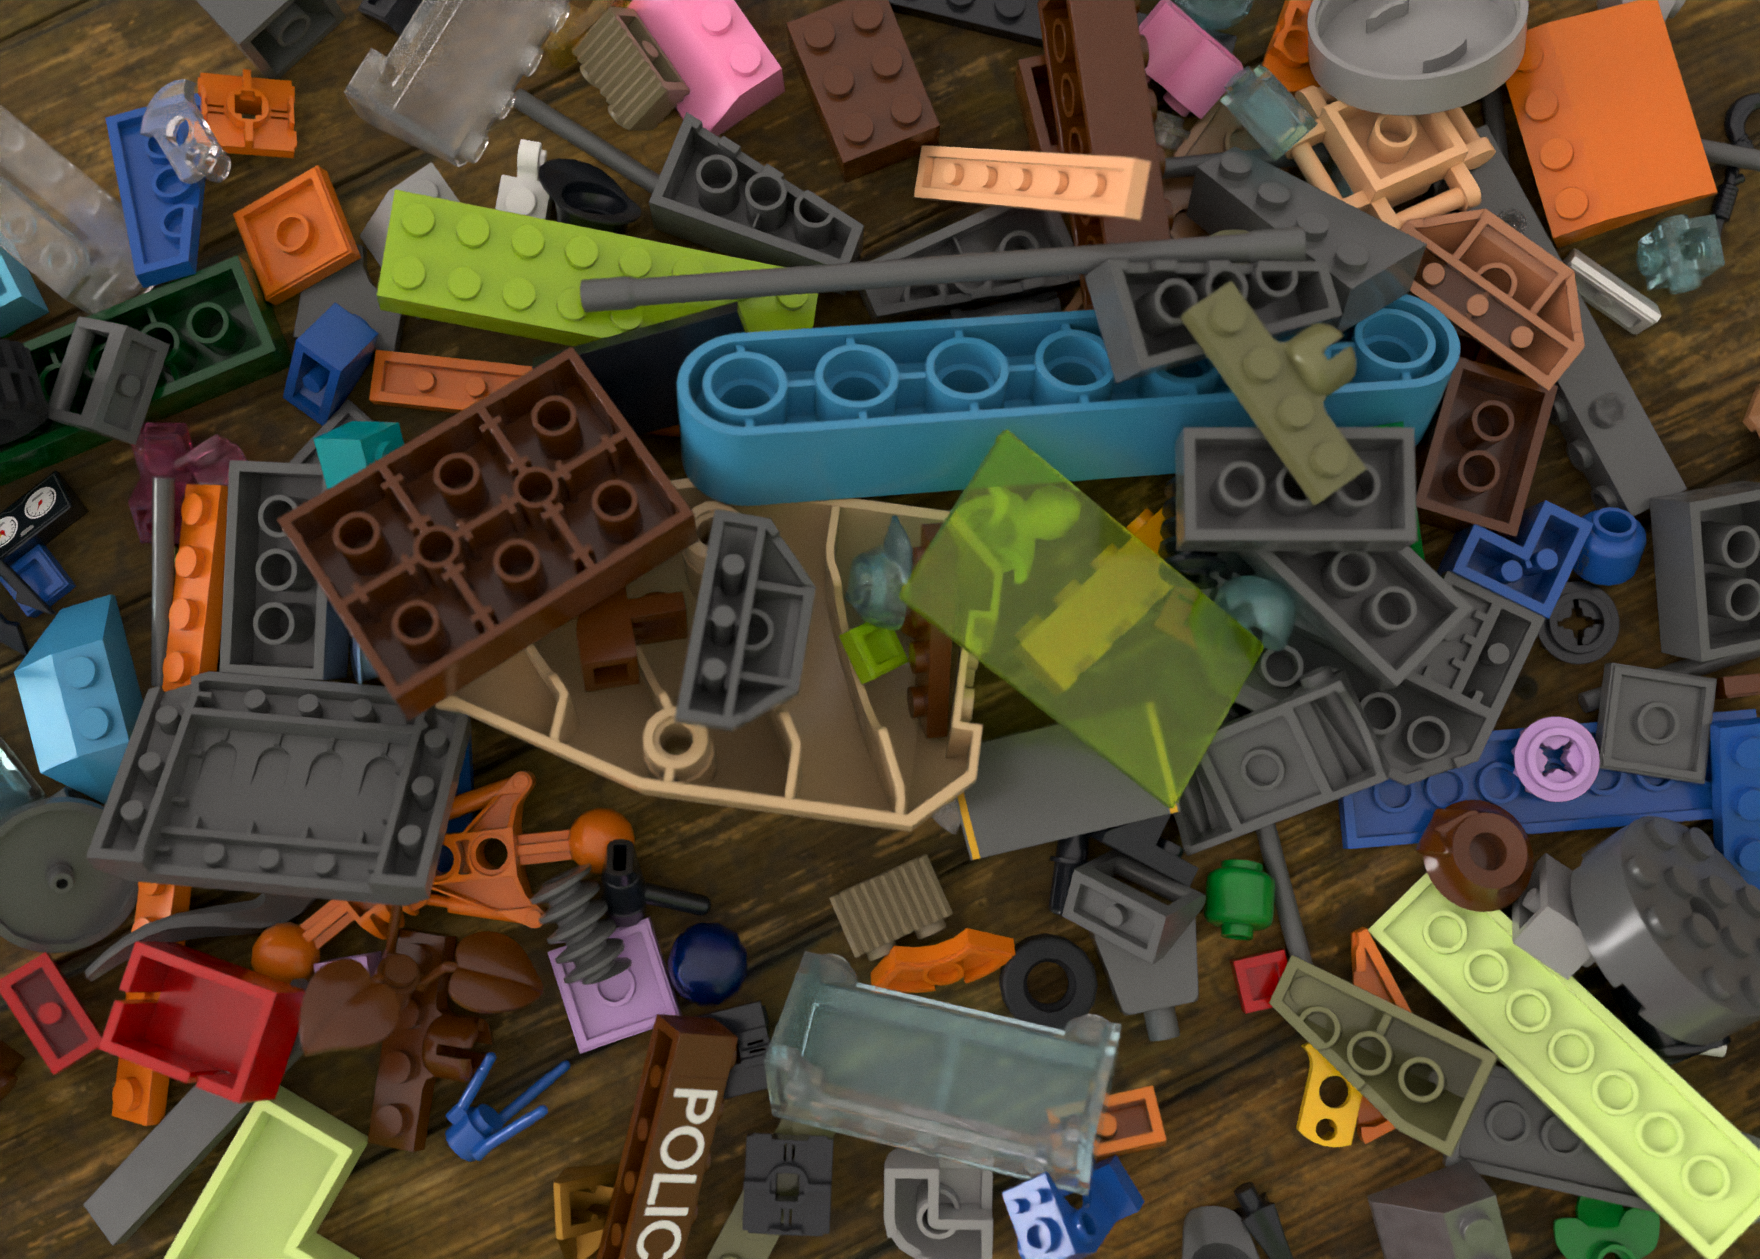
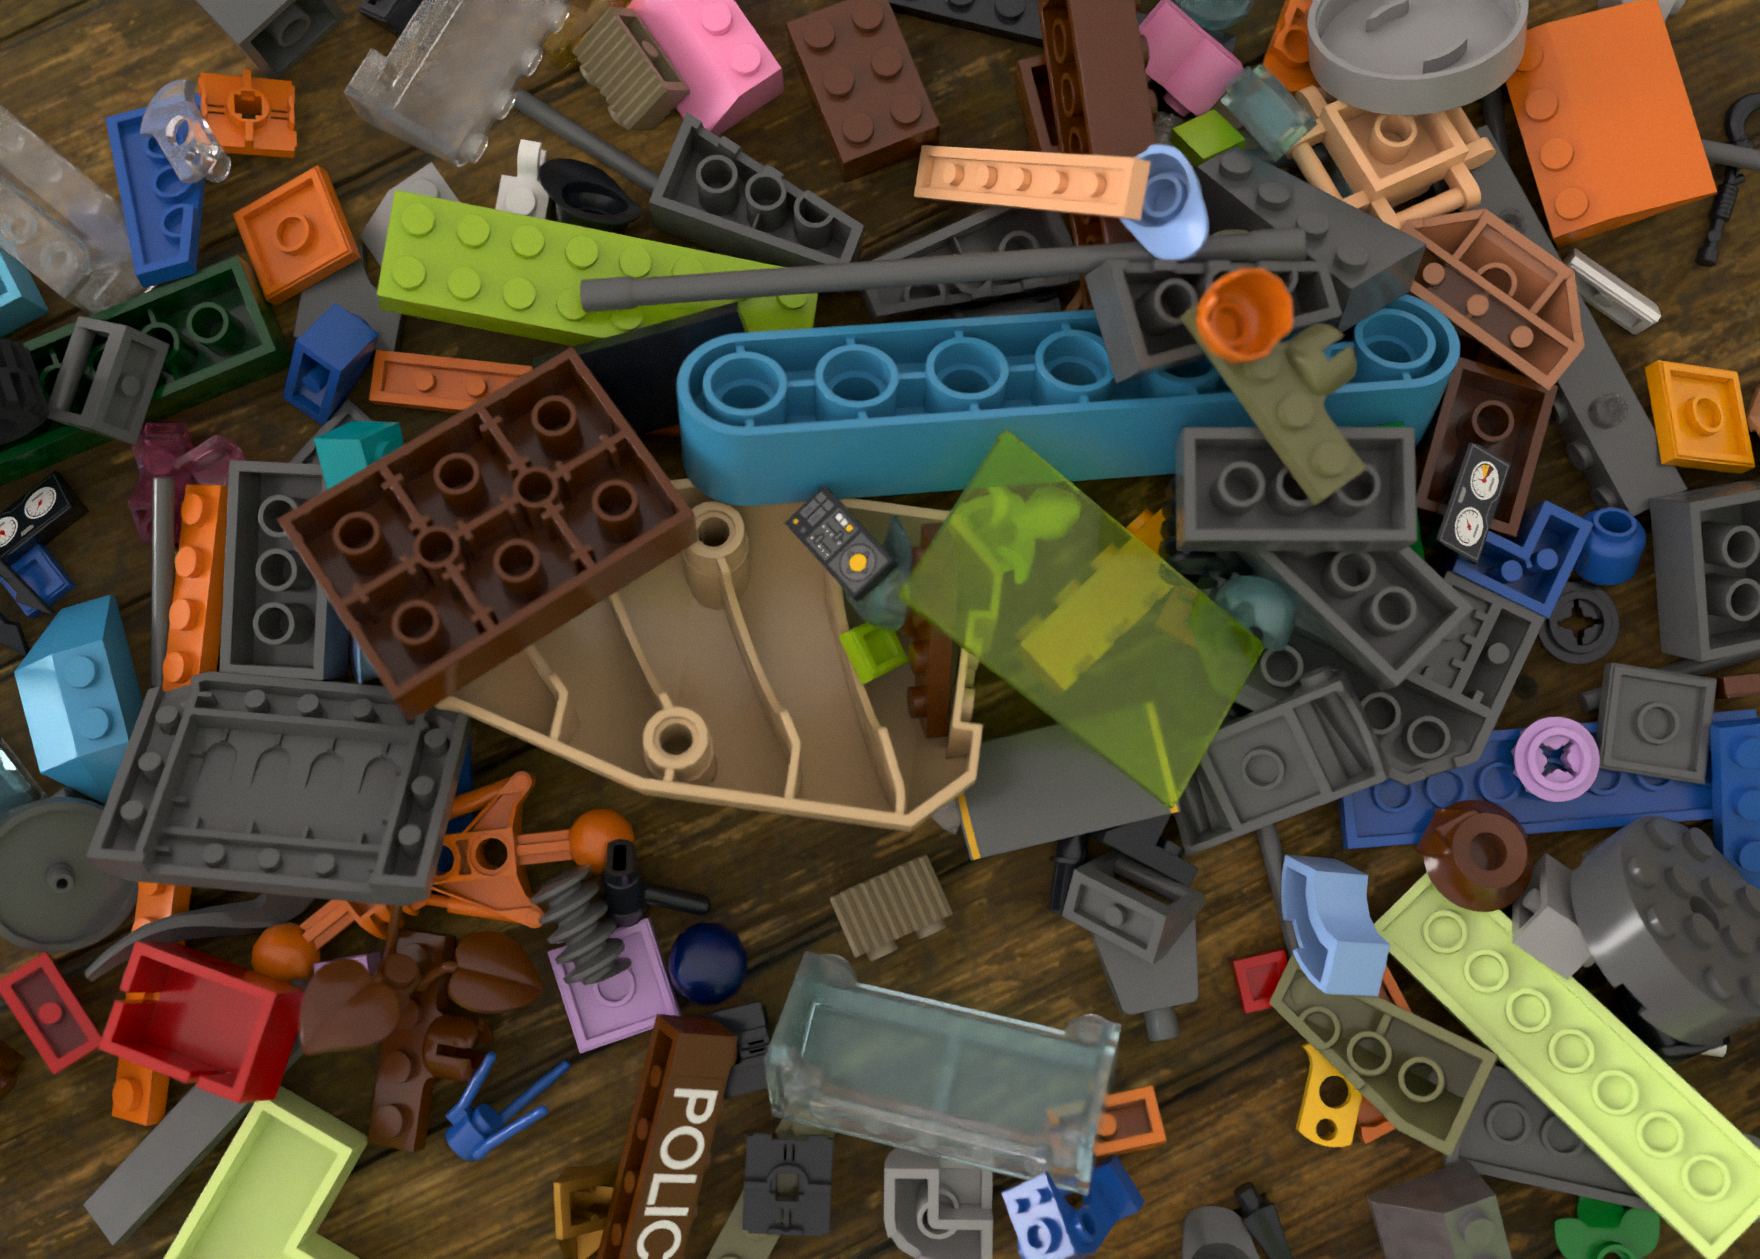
reddish brown brick [576,587,688,692] -> none
dark grey wedge [675,509,816,732] -> none
orange tile [870,928,1016,993] -> none
black tyre [999,933,1098,1034] -> none
green head [1204,859,1275,941] -> none
clear light blue brick [1637,214,1725,294] -> none
none -> tile [785,485,899,603]
none -> light blue piece [1120,145,1209,262]
none -> lime tile [1171,109,1246,168]
none -> orange hair [1196,268,1293,364]
none -> light blue brick [1281,854,1390,996]
none -> slope [1424,441,1511,564]
none -> light orange tile [1645,360,1755,474]

